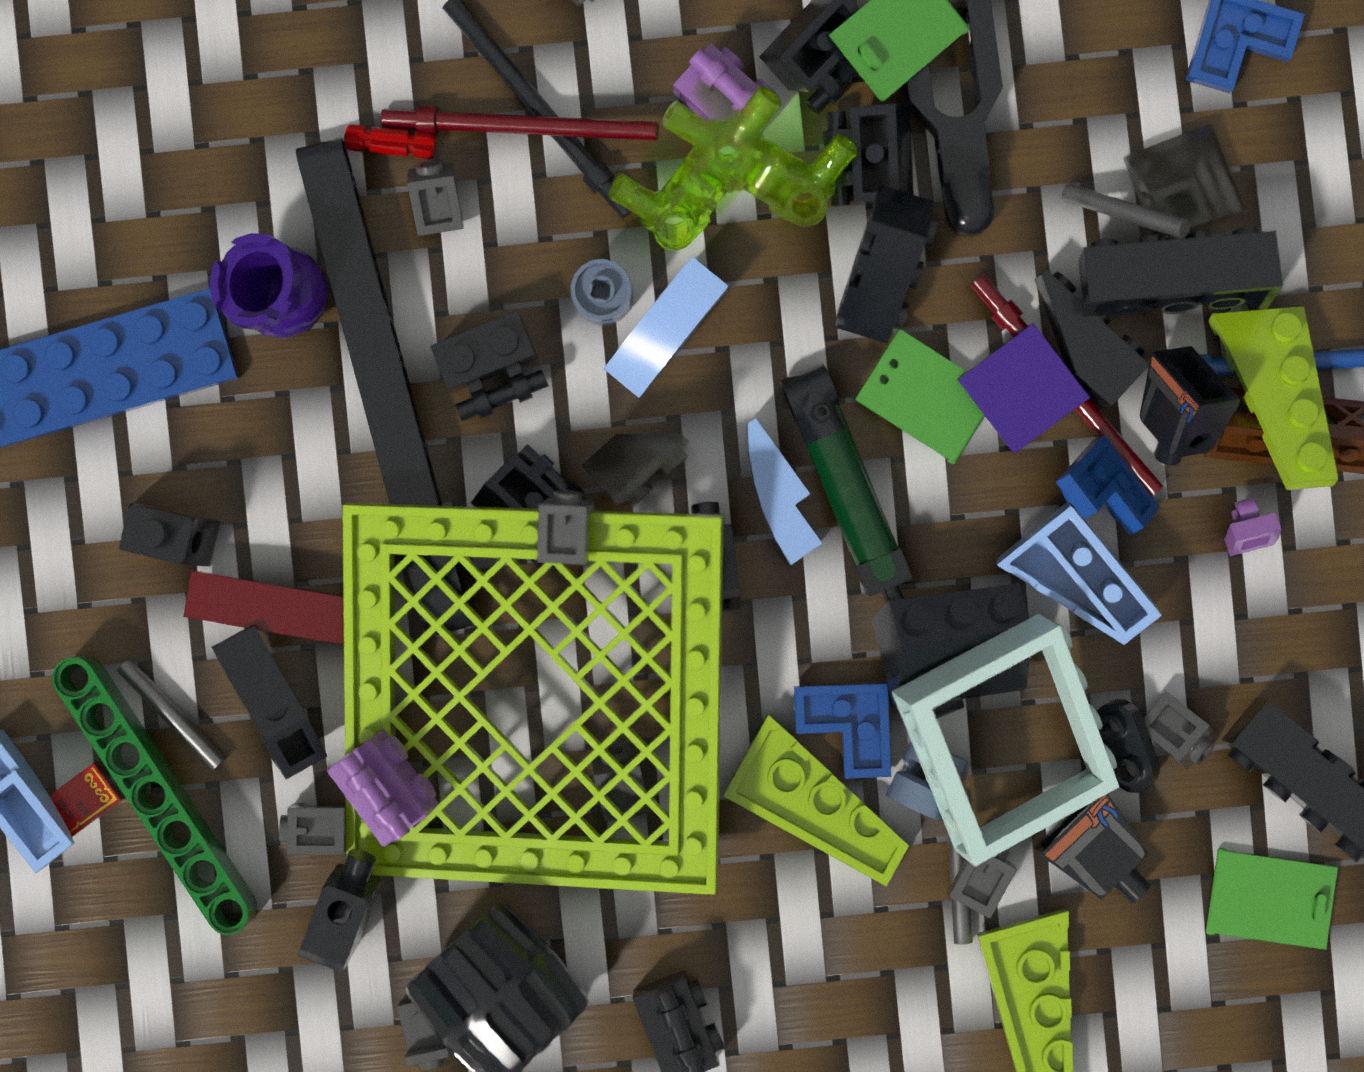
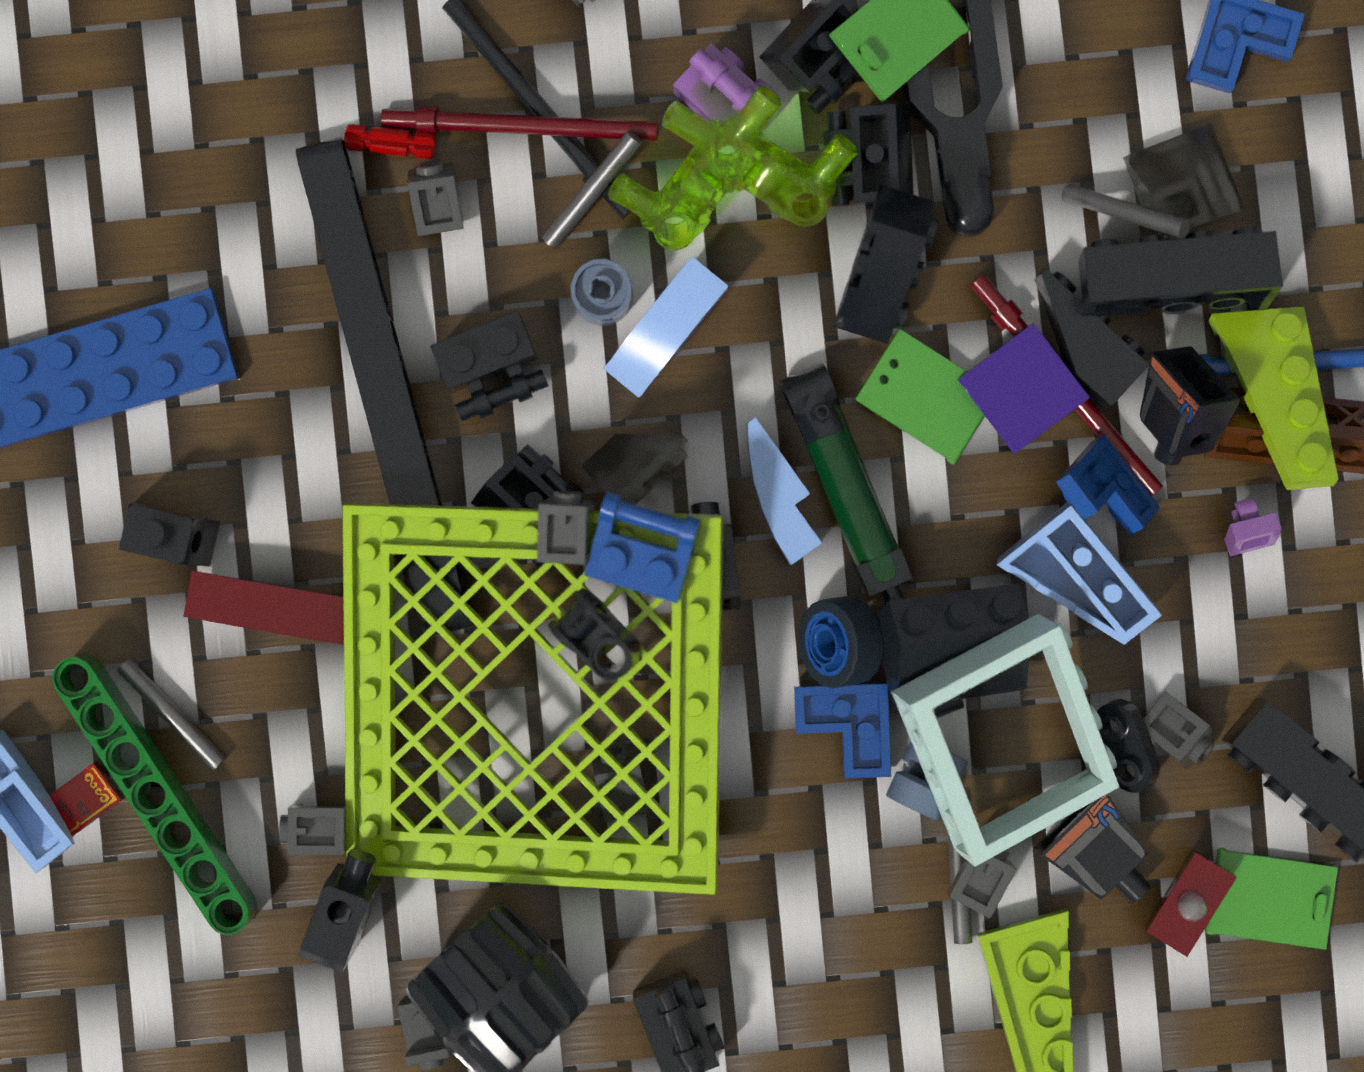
dark purple tile [209,233,329,338] -> none
black slope [211,624,328,780] -> none
medium lavender brick [327,728,439,847] -> none
lime wing [723,714,909,887] -> none
none -> flat silver bar [542,131,642,249]
none -> black piece [548,588,641,680]
none -> blue plate [584,492,701,603]
none -> black wheel [799,596,883,688]
none -> dark red piece [1144,849,1237,957]

